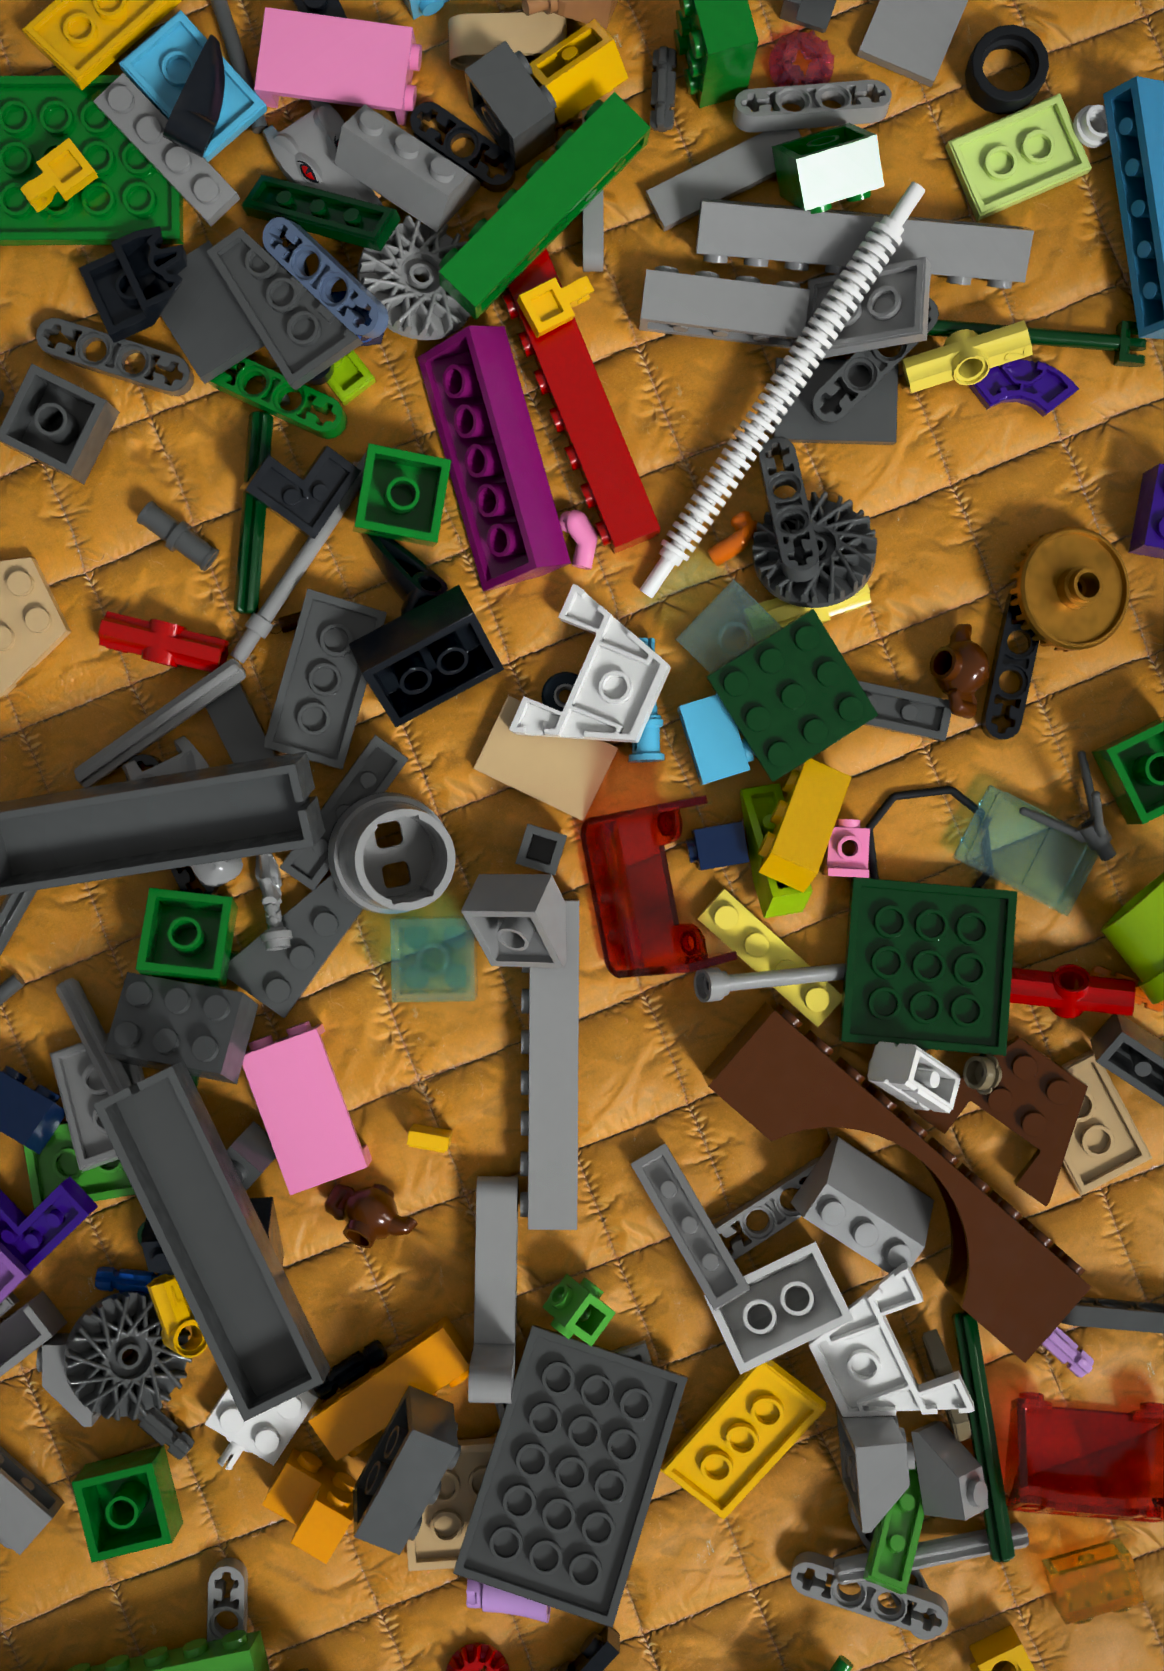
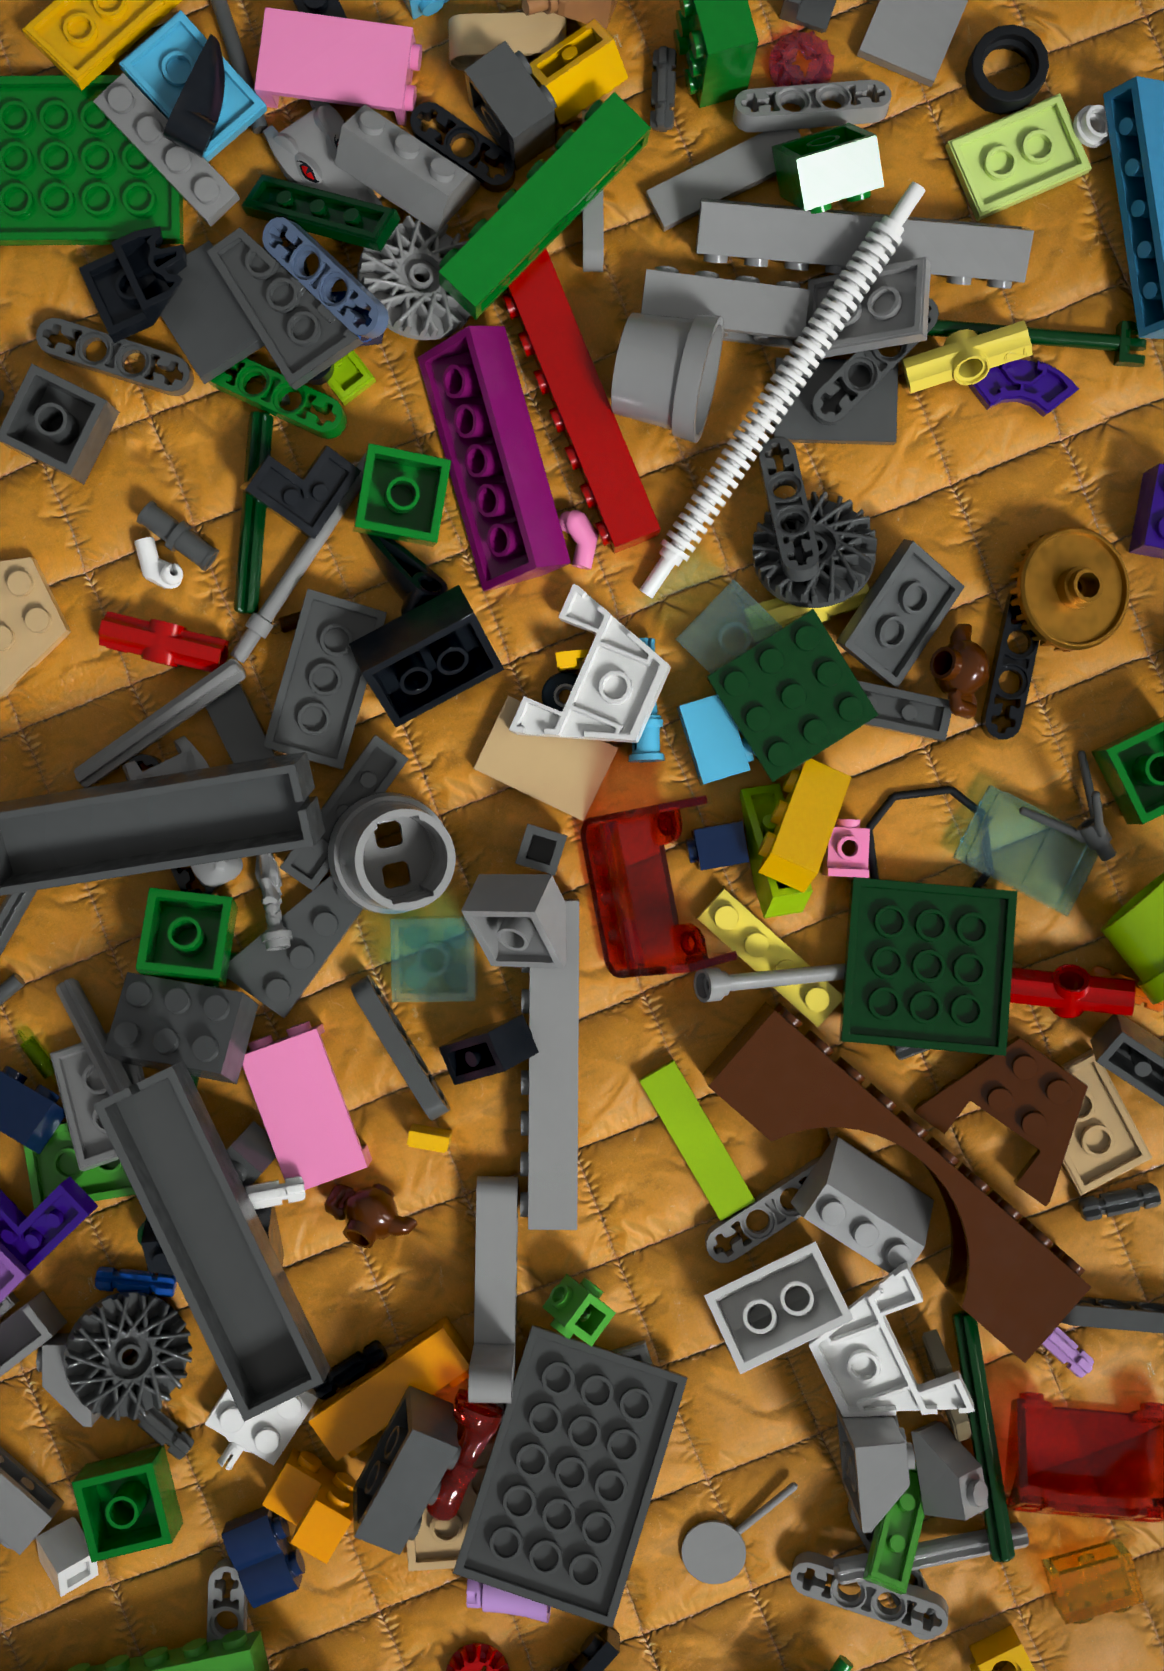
yellow plate [20,138,98,213] -> none
yellow piece [146,1274,208,1358] -> none
yellow plate [517,276,595,338] -> none
light grey plate [631,1143,751,1311] -> none
yellow tile [660,1360,826,1520] -> none
orange arm [708,510,757,566] -> none
white brick [867,1041,961,1113] -> none
dark tan plate [963,1054,1002,1095] -> none
none -> clear neon green piece [18,1030,58,1085]
none -> white panel [36,1517,99,1597]
none -> white arm [134,537,184,589]
none -> dark blue brick [221,1506,305,1609]
none -> white axle [245,1176,306,1210]
none -> dark grey beam [350,975,451,1121]
none -> clear red piece [427,1389,503,1521]
none -> black brick [438,1014,539,1085]
none -> yellow tile [555,649,590,672]
none -> light grey piece [611,312,724,443]
none -> lime tile [639,1059,756,1221]
none -> light grey piece [682,1482,798,1584]
none -> dark grey plate [836,539,965,688]
none -> dark grey axle [1078,1183,1161,1221]

